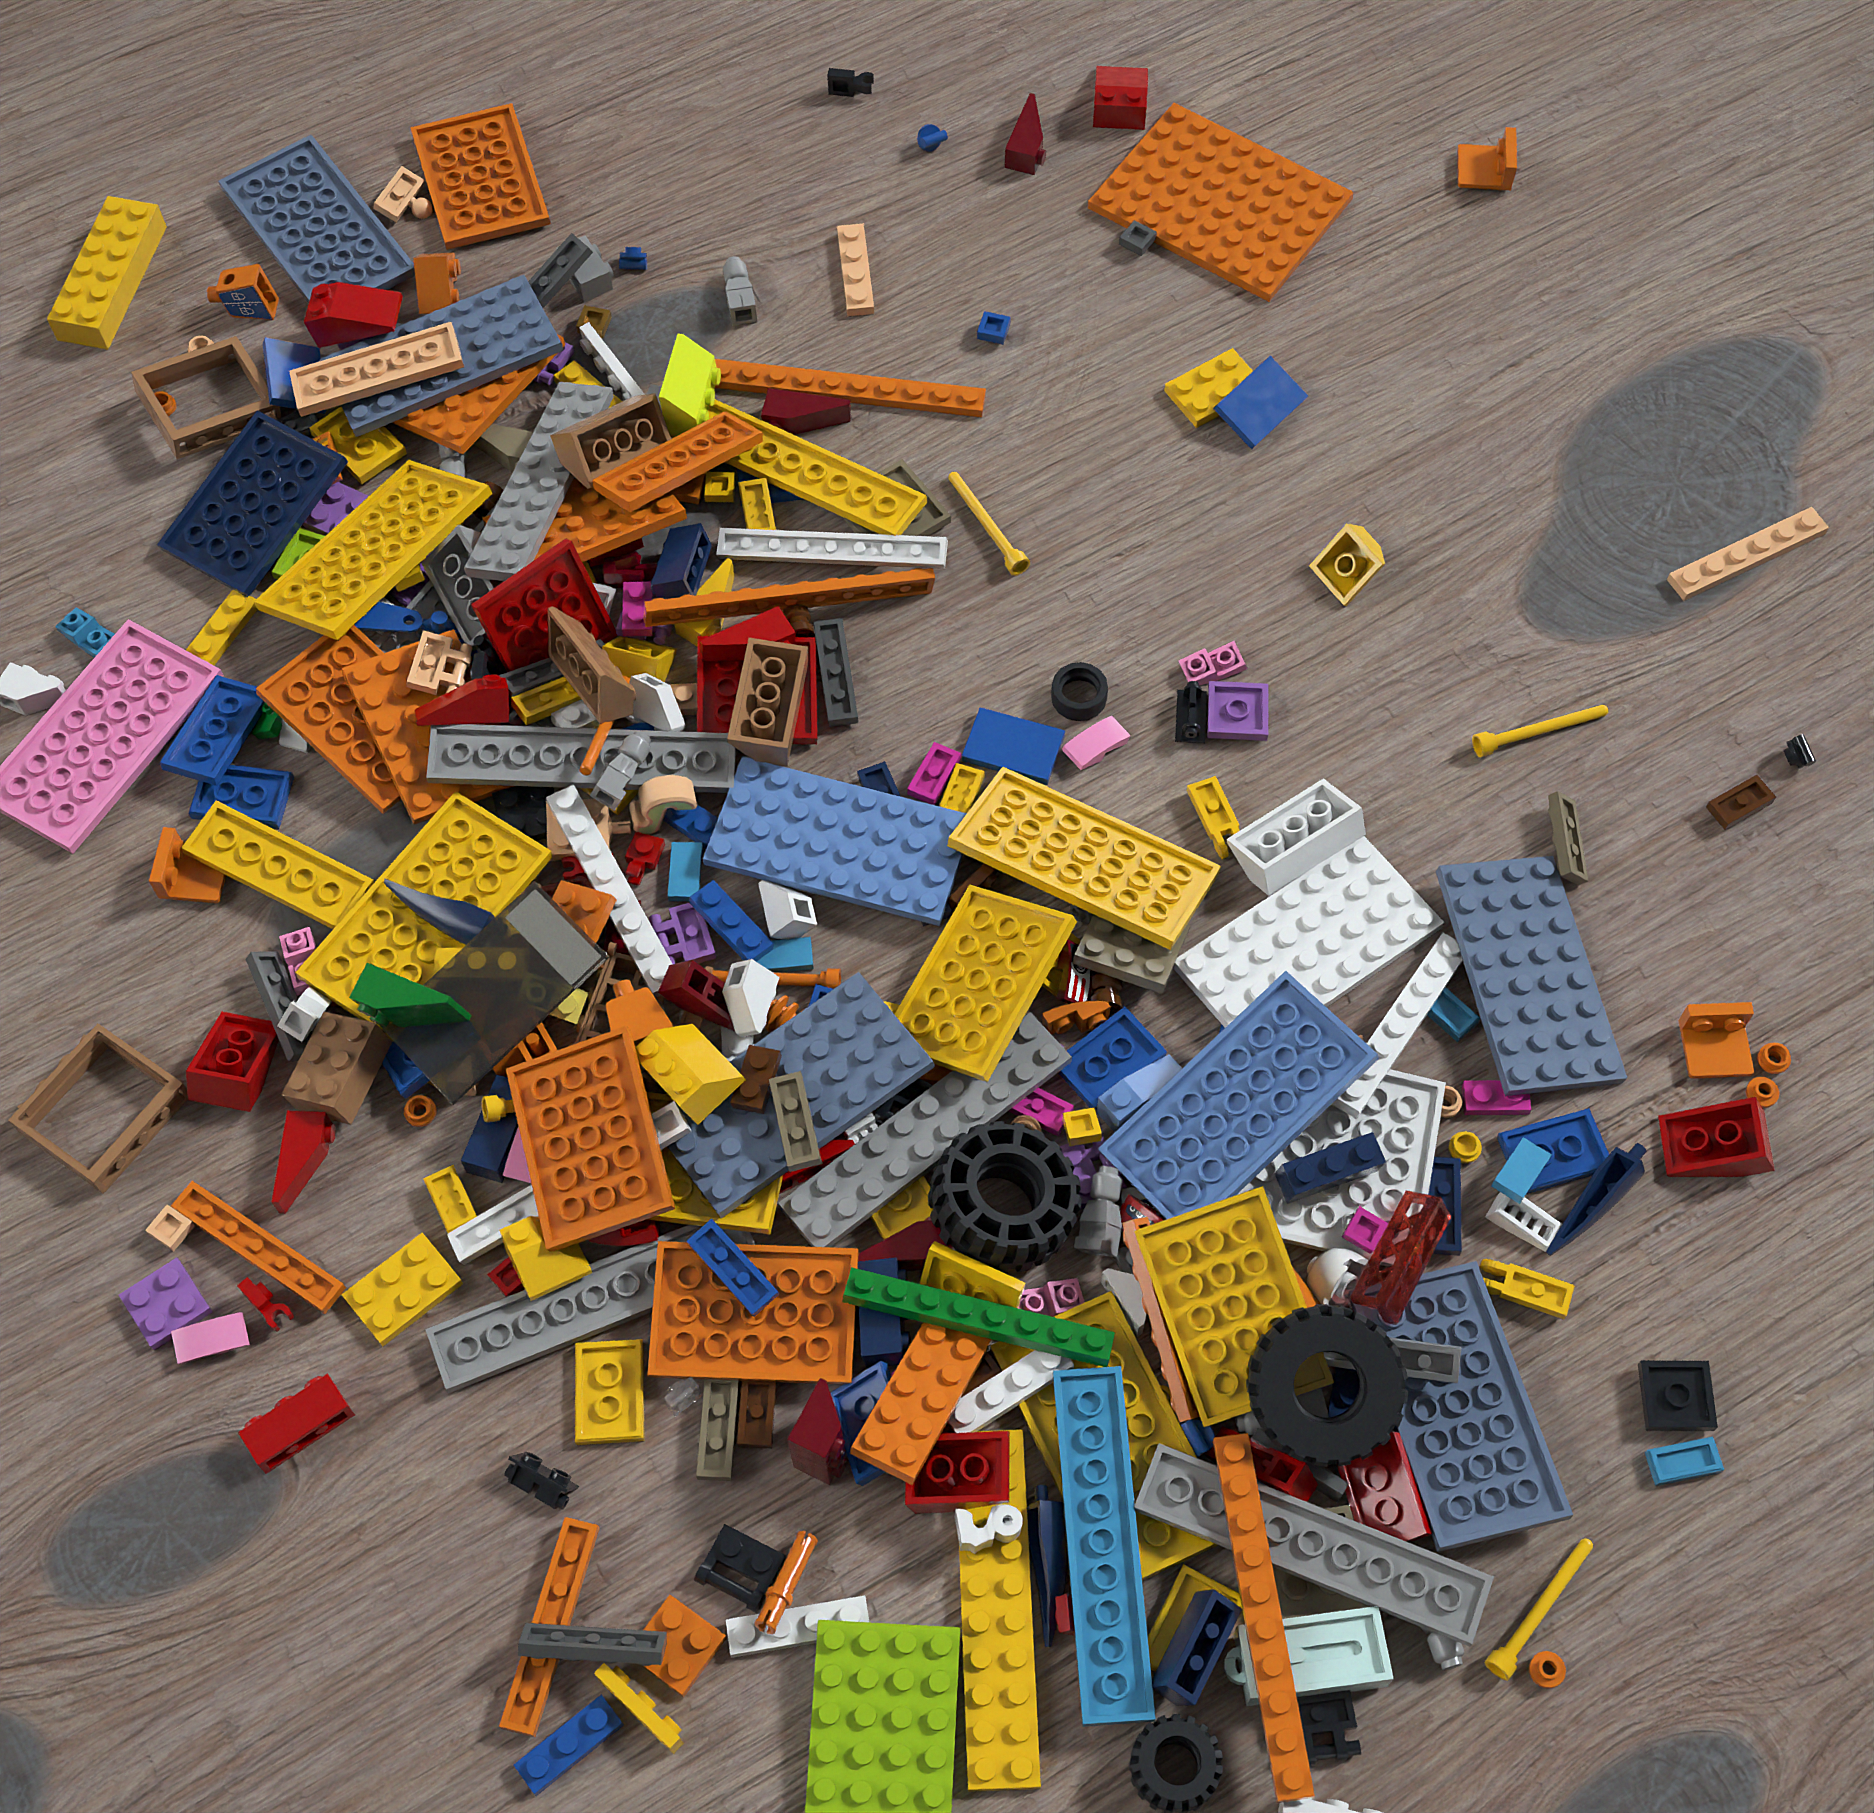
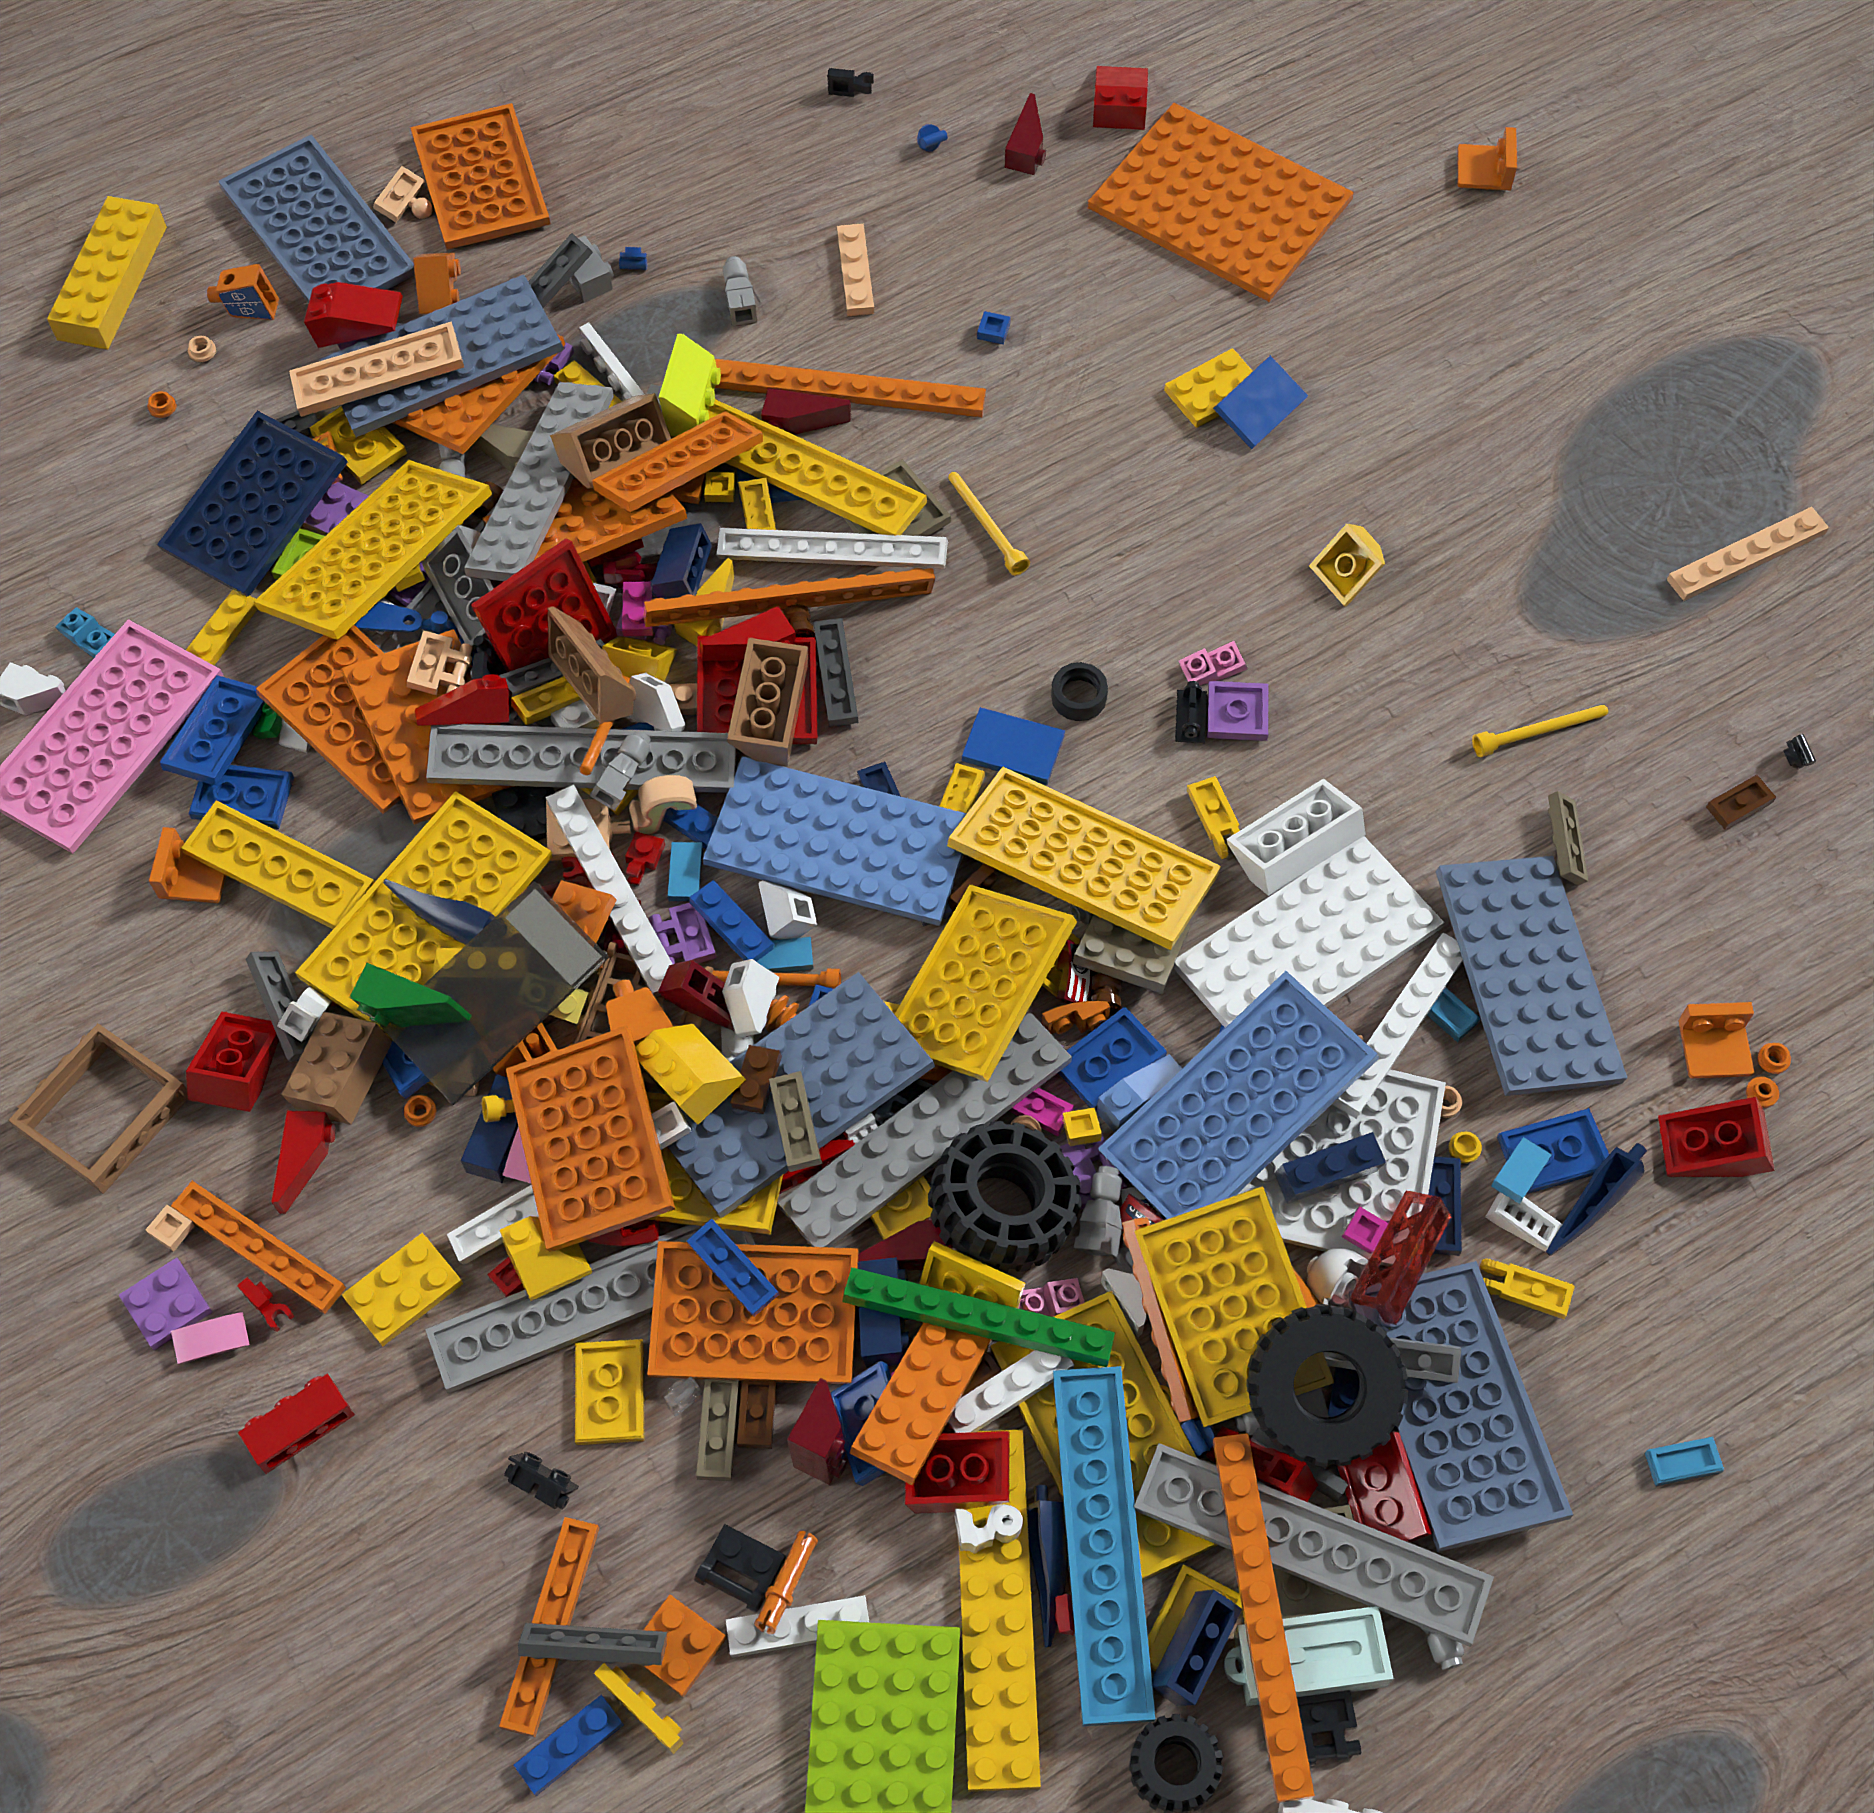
medium nougat window [131,336,281,459] -> none
blue tile [262,337,327,414] -> none
bright pink slope [279,927,316,996] -> none
yellow plate [423,1165,477,1233] -> none
pearl gold plate [576,305,612,338] -> none
dark pink plate [907,742,961,805] -> none
bright pink slope [1062,716,1130,770] -> none
dark grey plate [1119,220,1157,256] -> none
dark pink plate [1462,1080,1531,1115] -> none
yellow piece [1484,1538,1593,1681] -> none
orange plate [1529,1651,1566,1689] -> none
black plate [1638,1360,1718,1431] -> none

